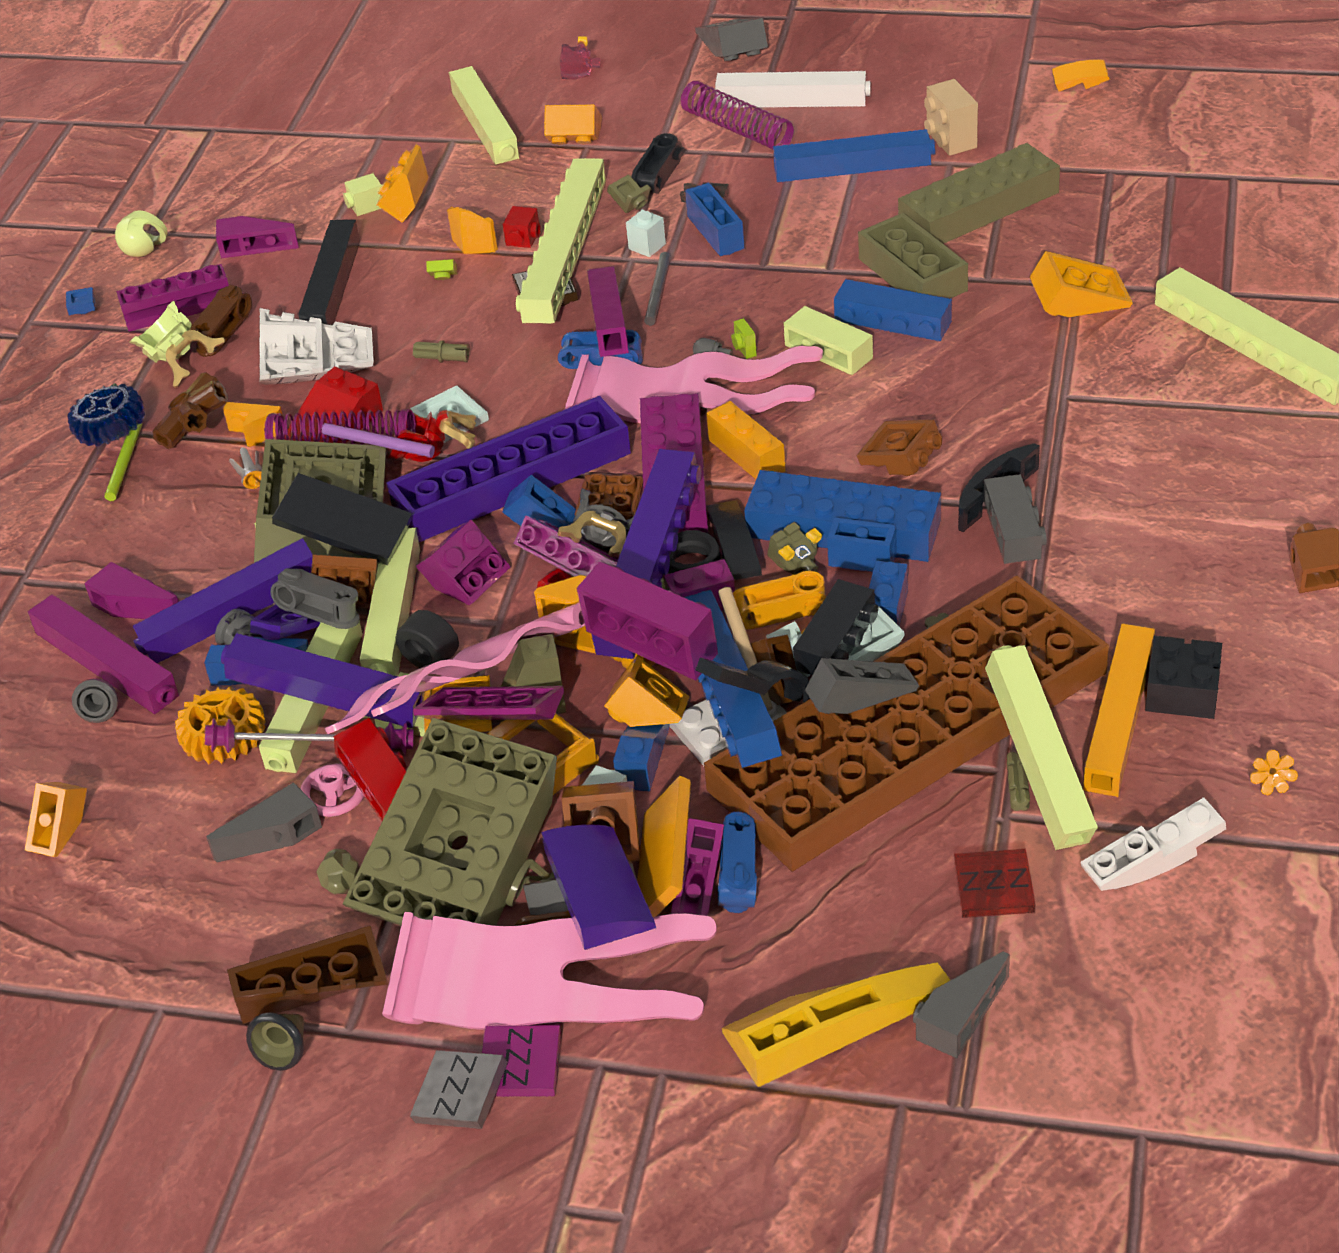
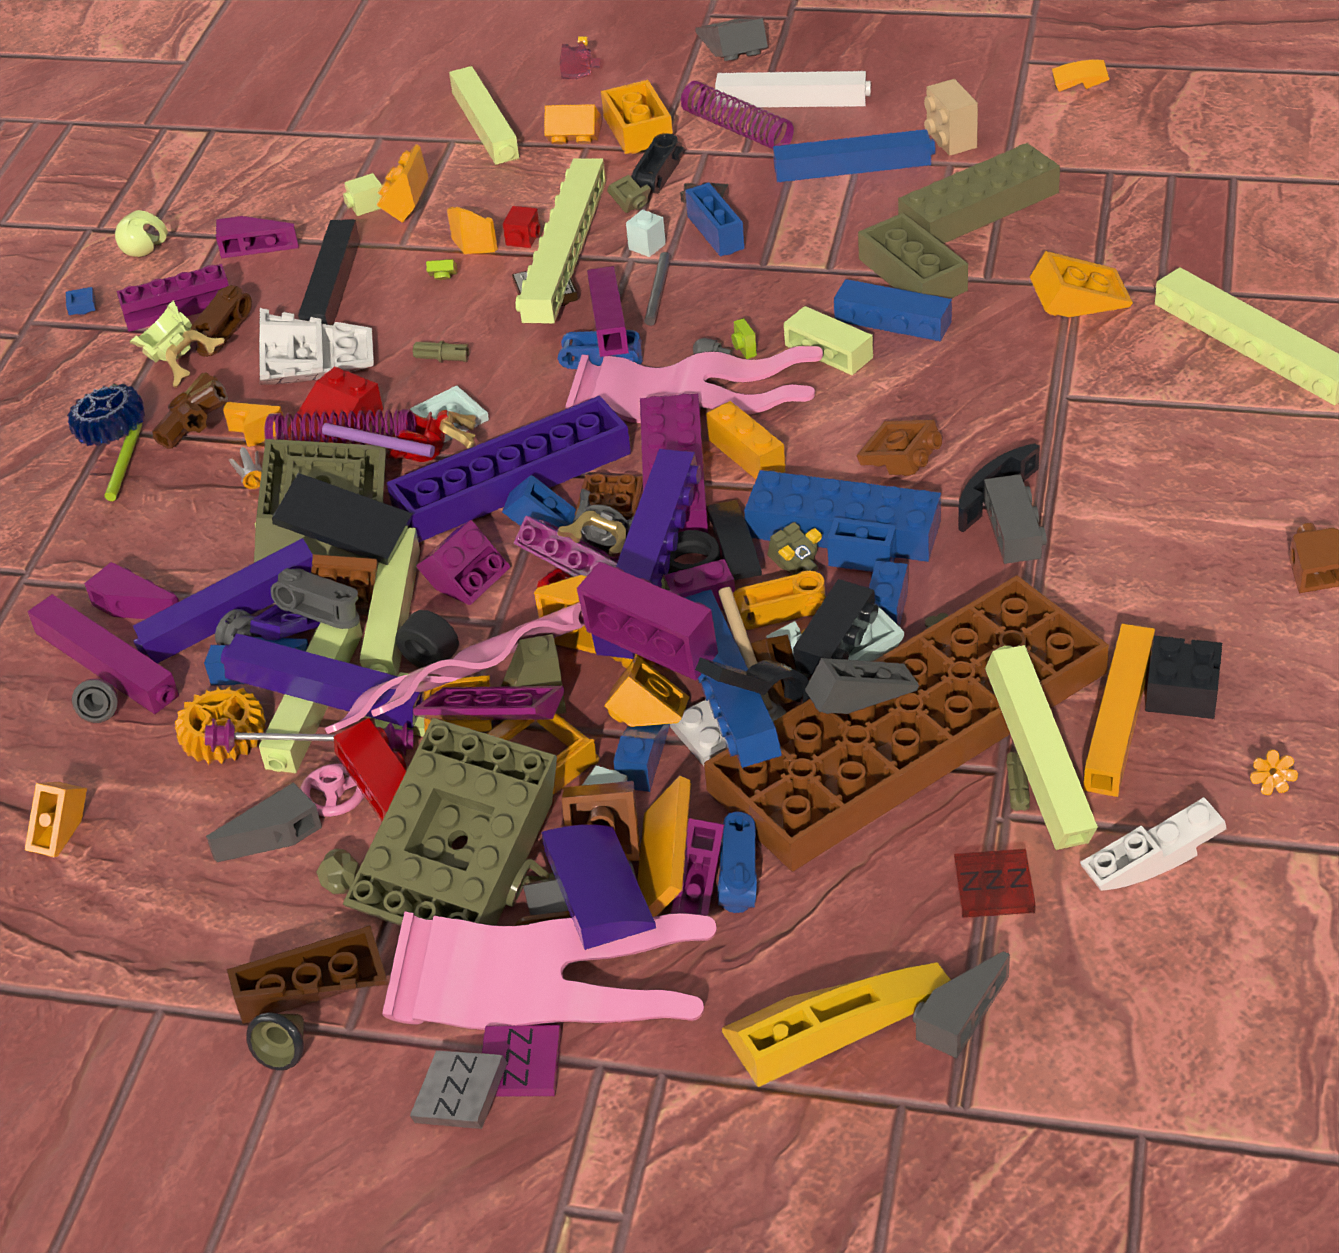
none -> light orange brick [601,80,673,154]

